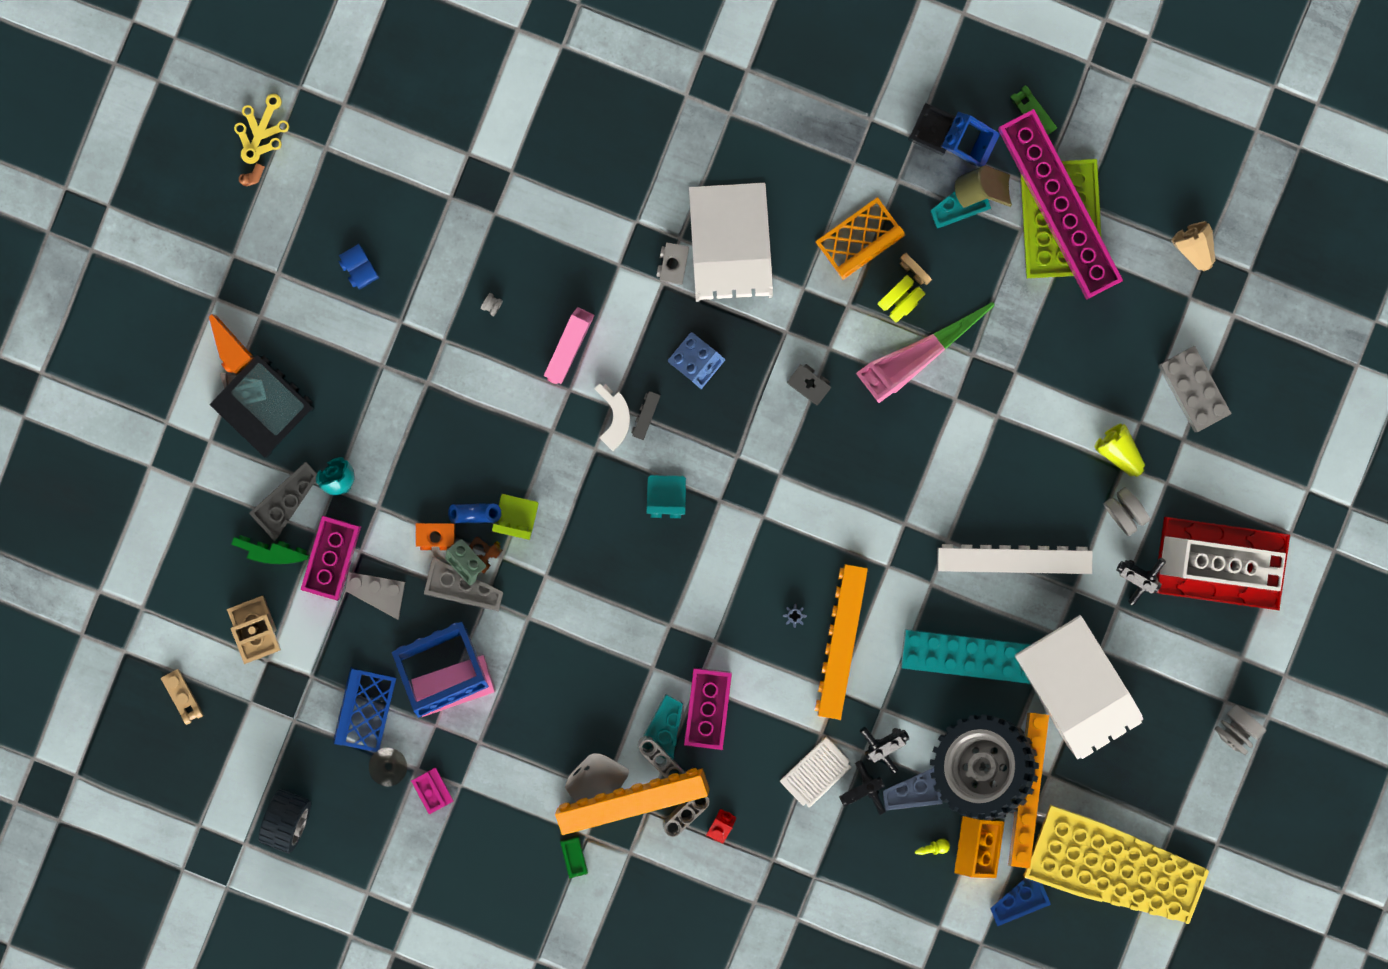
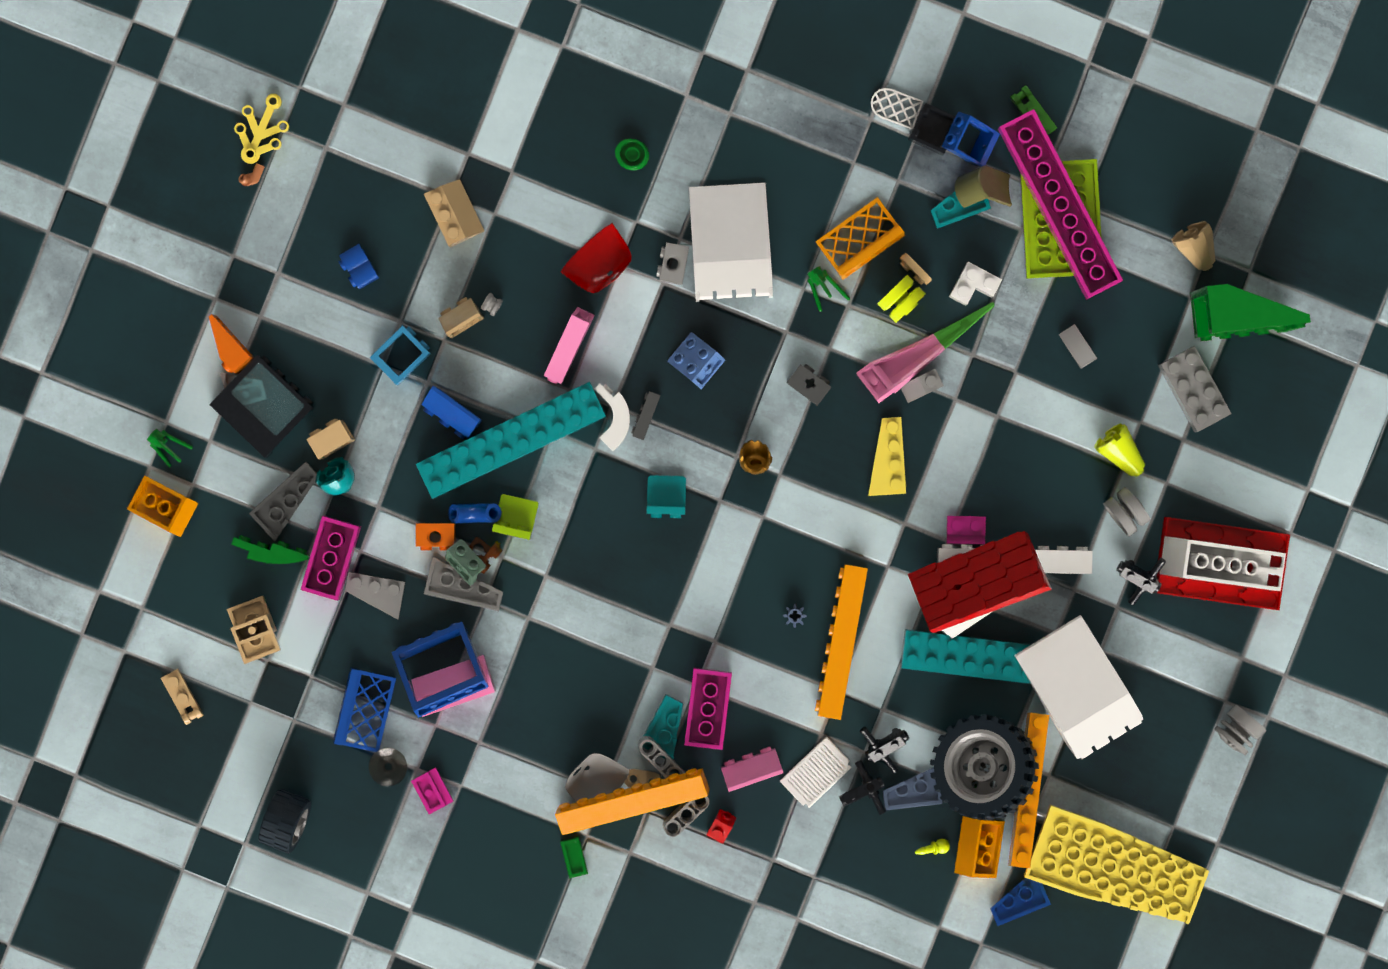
none -> light orange slope [127,475,198,537]
none -> green plant [147,429,193,468]
none -> tan piece [306,419,355,459]
none -> dark azure window [370,326,431,386]
none -> teal brick [416,382,607,499]
none -> blue slope [421,386,482,439]
none -> tan slope [424,179,484,248]
none -> tan slope [438,297,484,338]
none -> red piece [561,223,632,293]
none -> green piece [615,139,649,170]
none -> tan plate [624,769,661,788]
none -> bright pink slope [721,746,783,792]
none -> pearl gold hair [739,440,773,474]
none -> green plant [807,266,850,312]
none -> light yellow wing [868,417,906,496]
none -> white window [871,88,924,130]
none -> light grey slope [901,369,944,403]
none -> red piece [908,531,1052,638]
none -> dark pink plate [946,516,986,544]
none -> white brick [949,262,1002,306]
none -> light grey slope [1059,324,1097,369]
none -> green slope [1190,284,1311,341]

